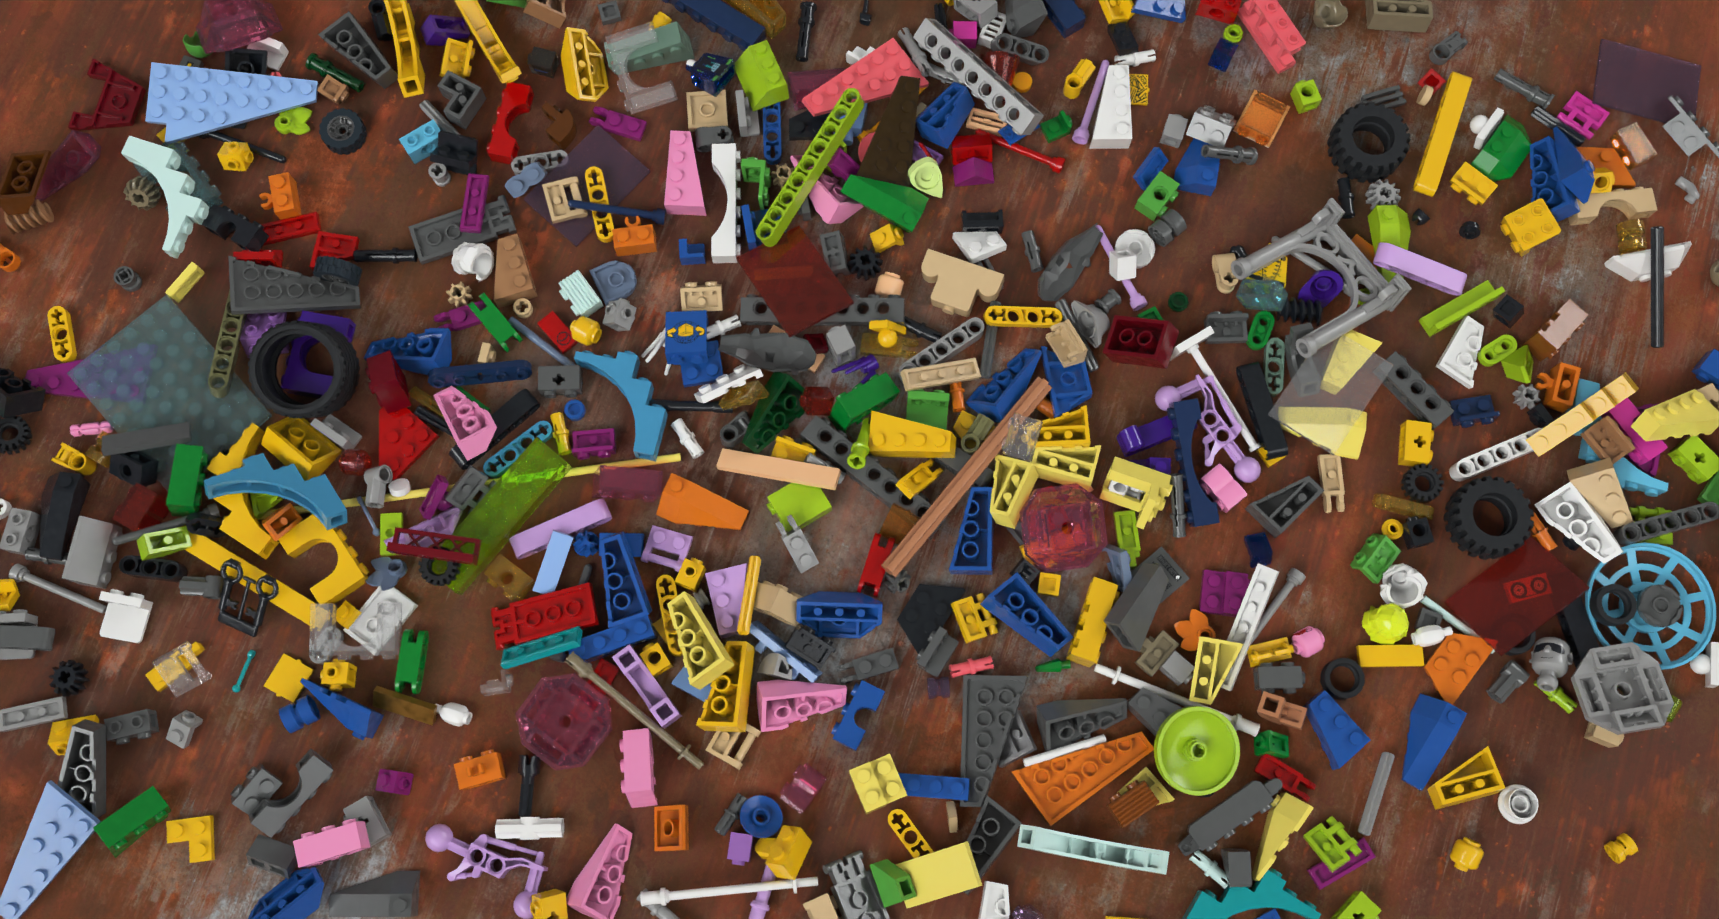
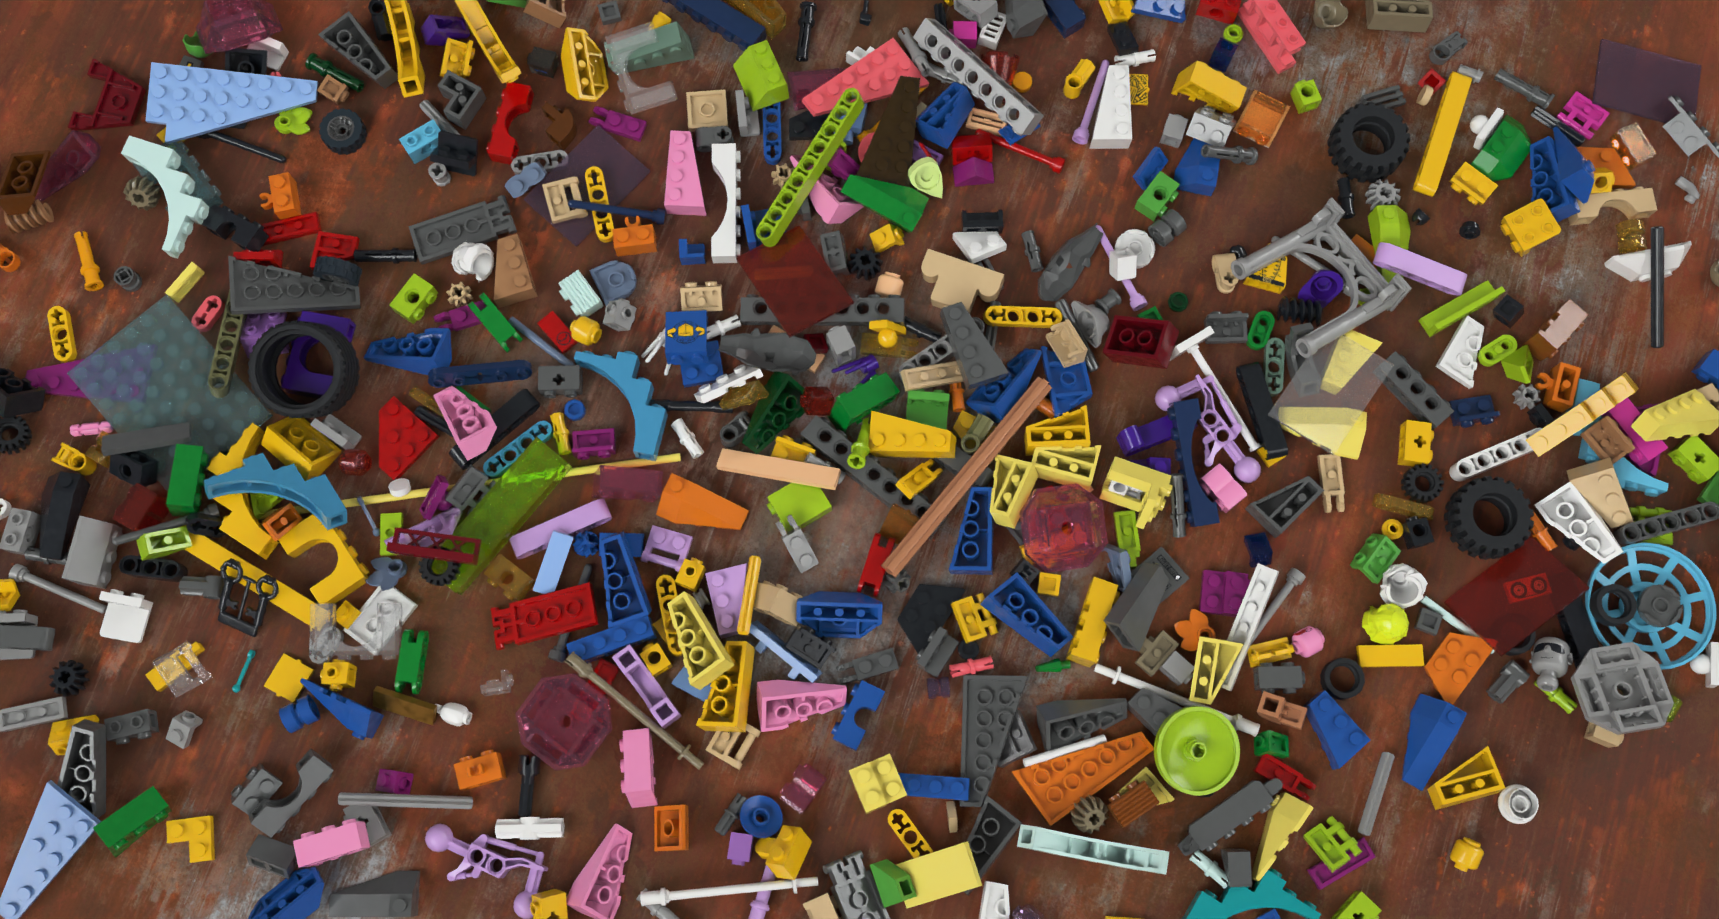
yellow brick [217,142,254,171] -> none
light grey piece [364,465,393,509] -> none
dark red brick [365,350,412,414] -> none
magenta tile [459,173,489,234] -> none
tan plate [478,342,496,364] -> none
teal tile [500,626,583,670] -> none
tan bush [513,298,533,318] -> none
clear blue torso [686,53,736,97] -> none
bright green bracket [741,157,771,210] -> none
light grey brick [757,653,792,680] -> none
dark grey beam [990,33,1049,66] -> none
clear bracket [1001,413,1043,462] -> none
green bracket [1040,110,1073,144] -> none
clear light blue brick [1236,279,1288,311] -> none
white plant [1411,625,1453,647] -> none
yellow wheel [1604,833,1638,864] -> none
none -> light orange pin [74,231,104,291]
none -> coral beam [191,295,225,332]
none -> light grey axle [338,792,473,809]
none -> lime brick [389,274,438,324]
none -> dark grey wedge [939,302,1009,390]
none -> black tile [958,640,979,661]
none -> dark tan gear [1070,794,1109,834]
none -> yellow wedge [1171,60,1247,114]
none -> light grey pin [1457,64,1484,84]

